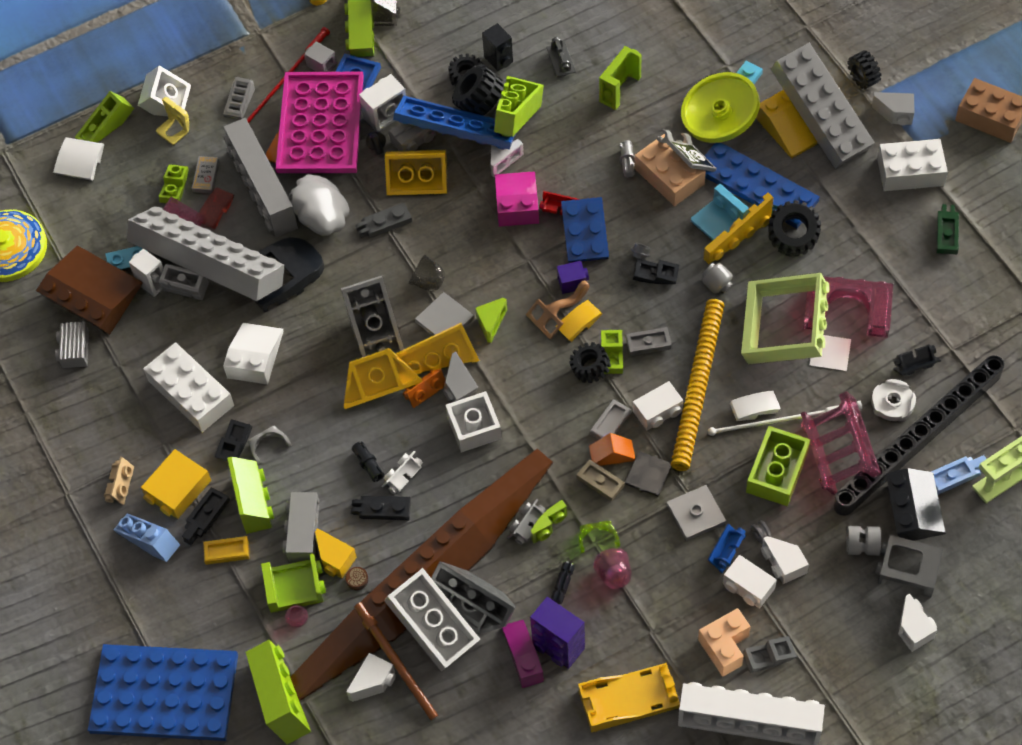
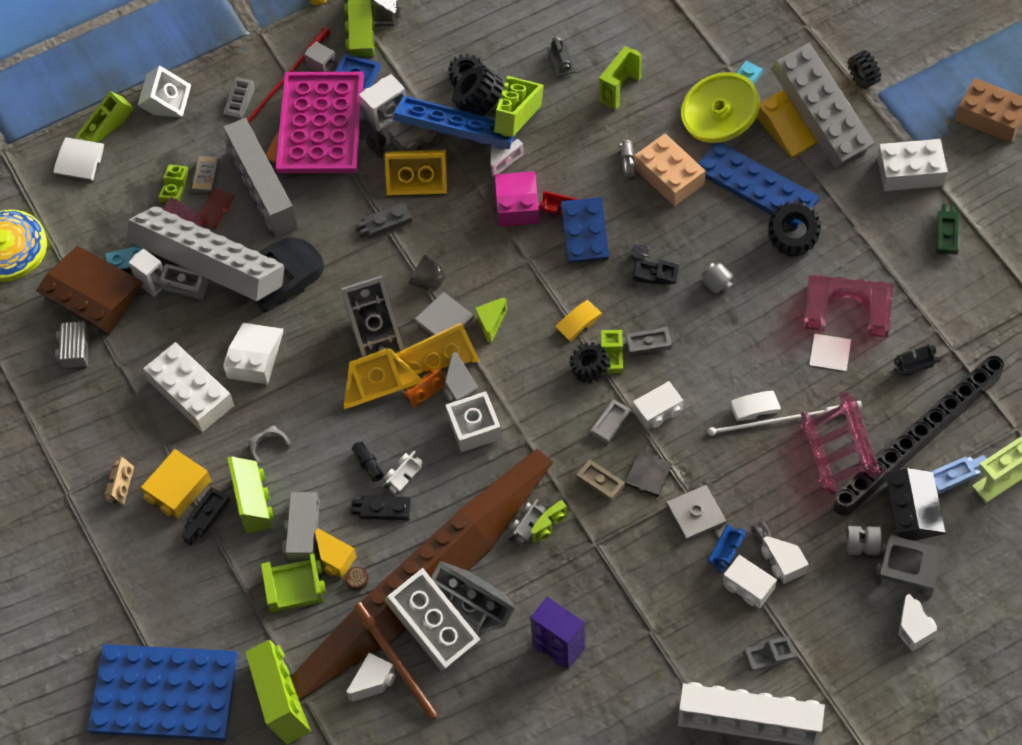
light blue slope [114,513,180,562] -> none
light yellow piece [156,97,189,145] -> none
yellow tile [203,536,250,565] -> none
black slope [215,419,252,461] -> none
clear pink plate [285,605,308,627] -> none
light grey piece [288,174,349,236] -> none
black brick [482,23,513,71] -> none
magenta slope [502,620,544,688] -> none
medium nougat piece [526,280,590,339] -> none
black axle [551,561,574,604] -> none
dark purple brick [557,261,589,294] -> none
yellow piece [578,663,680,733] -> none
clear neon green cap [579,521,620,553] -> none
orange slope [589,433,635,466] -> none
clear pink hair [593,548,632,589] -> none
light grey flag [657,129,717,172] -> none
yellow piece [671,299,725,471] -> none
medium azure bracket [691,184,749,240] -> none
light nougat brick [698,608,750,677] -> none
yellow wing [704,193,774,264] -> none
yellowish green window [741,273,829,364] -> none
lime brick [746,426,811,507] -> none
white plate [871,379,916,421] -> none
light grey slope [872,92,914,125] -> none

